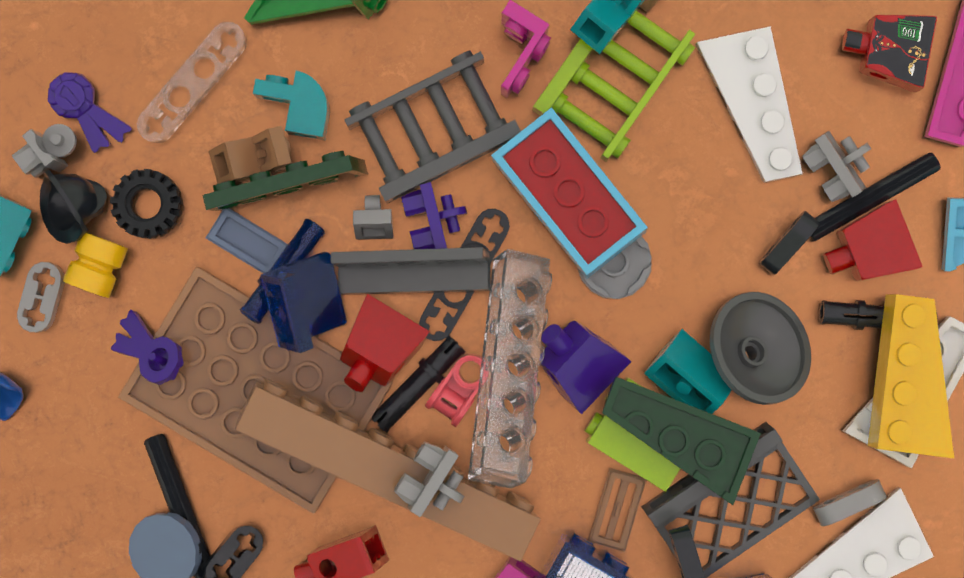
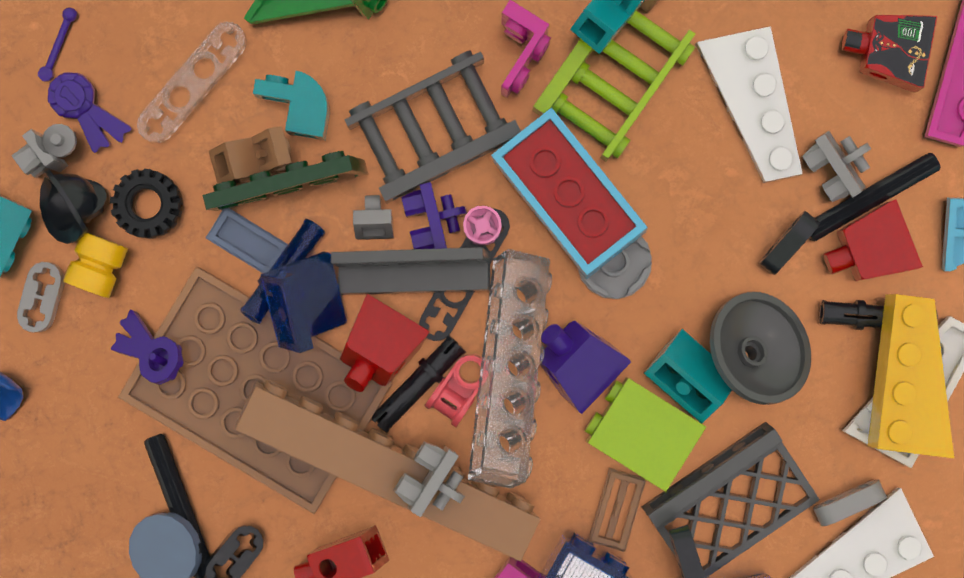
dark green wing [602,376,761,505] -> none
none -> dark purple hinge [38,7,77,82]
none -> bright pink wheel [463,206,502,246]

